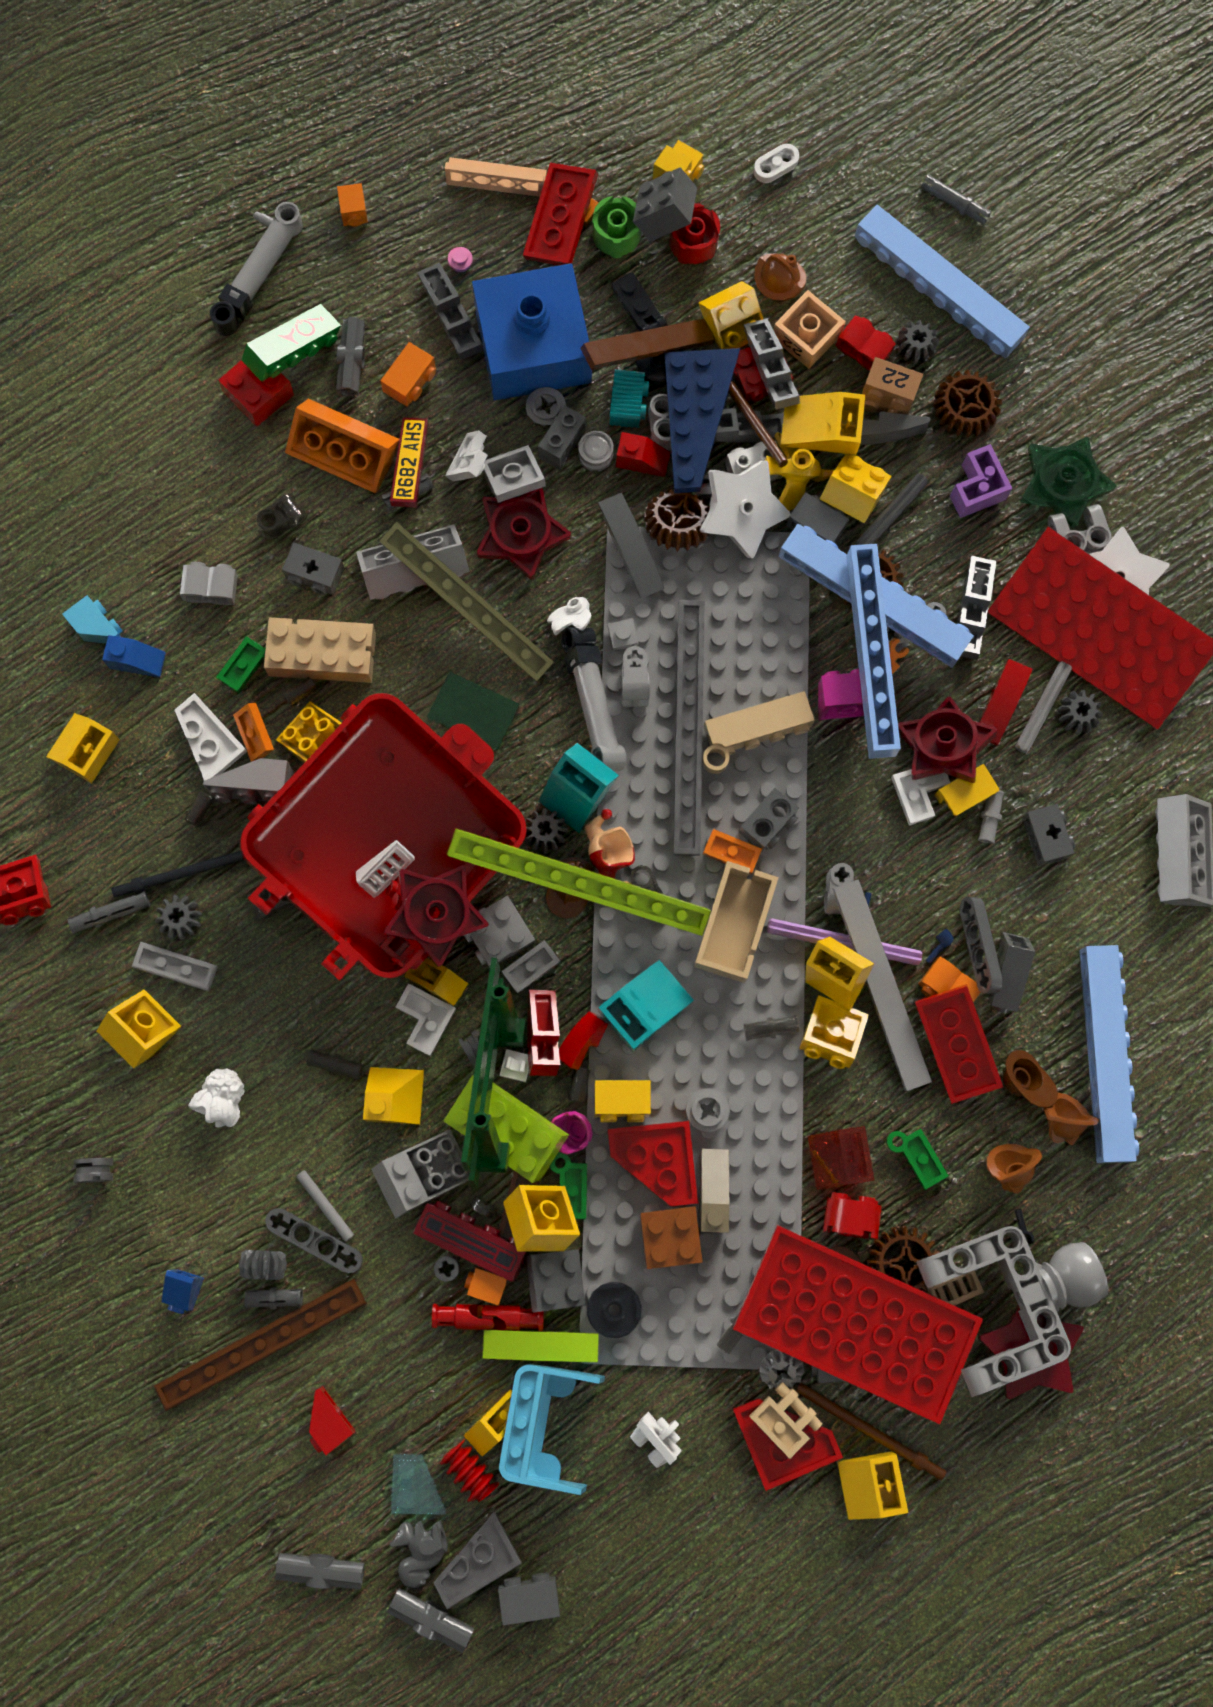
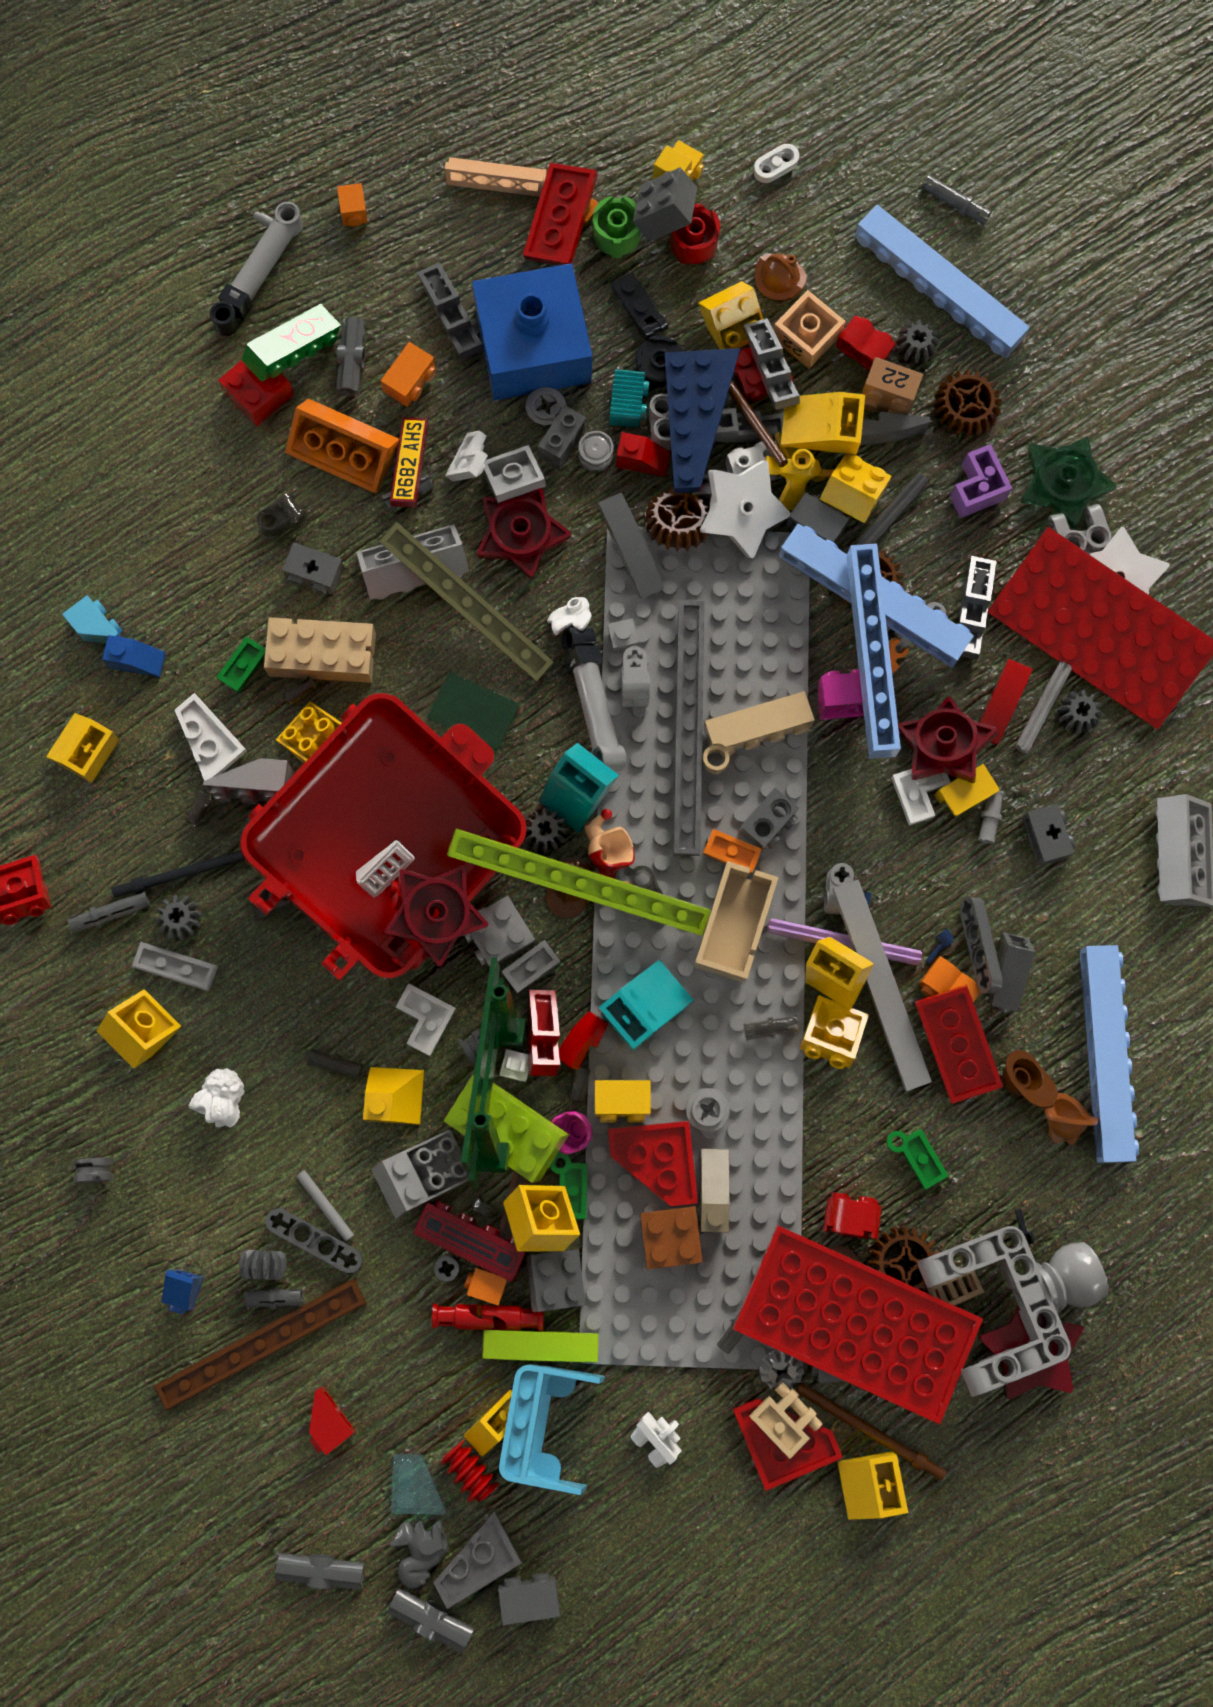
light grey brick [180,562,238,605] -> none
orange plate [233,703,274,762] -> none
yellow slope [405,958,468,1006] -> none
bright pink plate [448,247,473,272] -> none
reddish brown tile [580,318,715,370] -> none
black plate [587,1282,642,1338] -> none
clear red slope [807,1126,875,1190] -> none
dark orange helmet [986,1144,1042,1194] -> none

